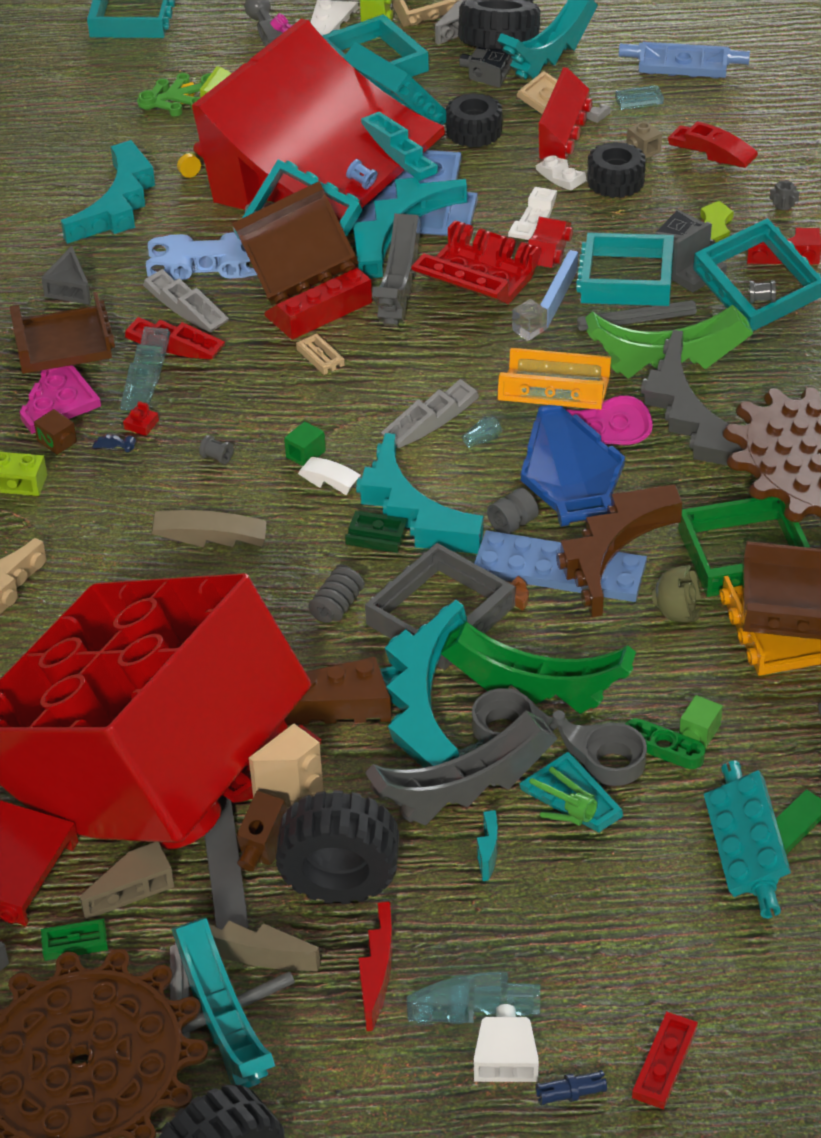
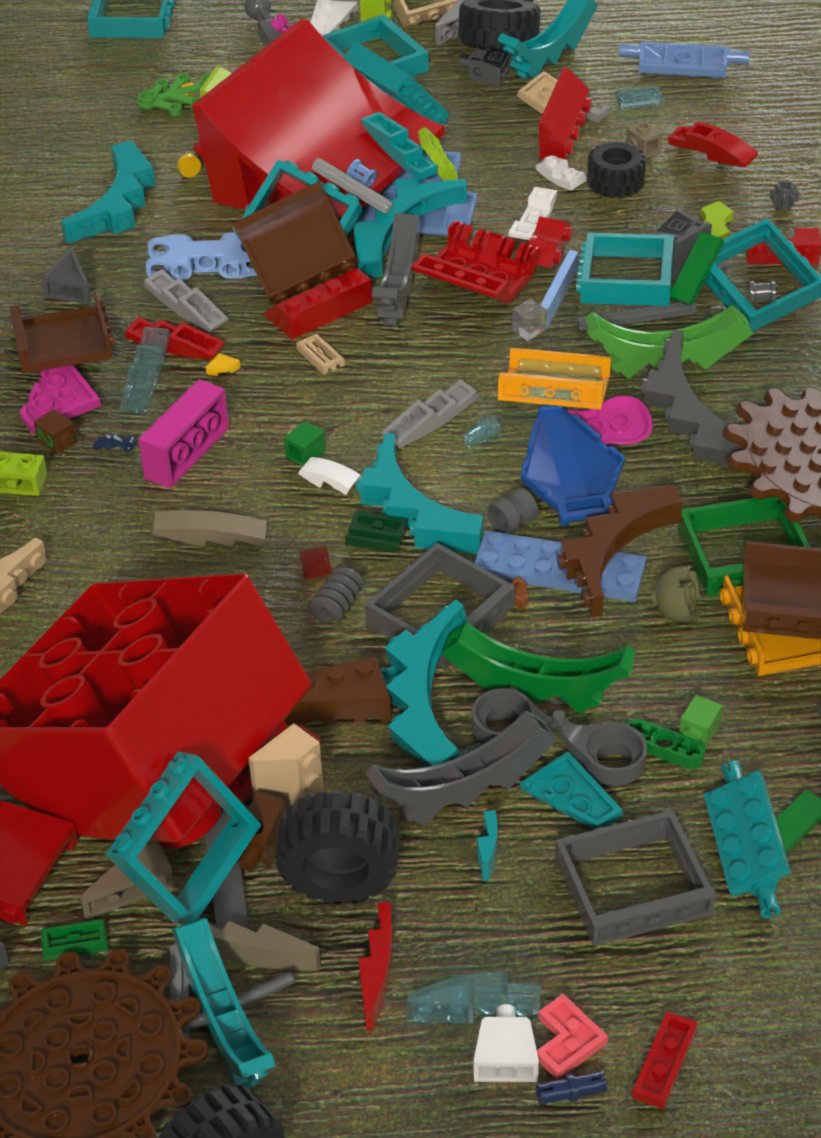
red tile [123,401,159,436] -> none
dark grey bush [199,435,234,465] -> none
black tyre [446,93,502,147] -> none
bright green plant [529,767,597,826] -> none
none -> teal window [105,751,261,925]
none -> dark pink brick [139,379,229,489]
none -> yellow tile [205,353,241,376]
none -> clear red tile [299,546,332,580]
none -> light grey axle [312,158,393,214]
none -> lime tile [418,127,458,181]
none -> coral plate [537,994,608,1080]
none -> dark grey window [555,810,715,947]
none -> green tile [670,232,724,306]

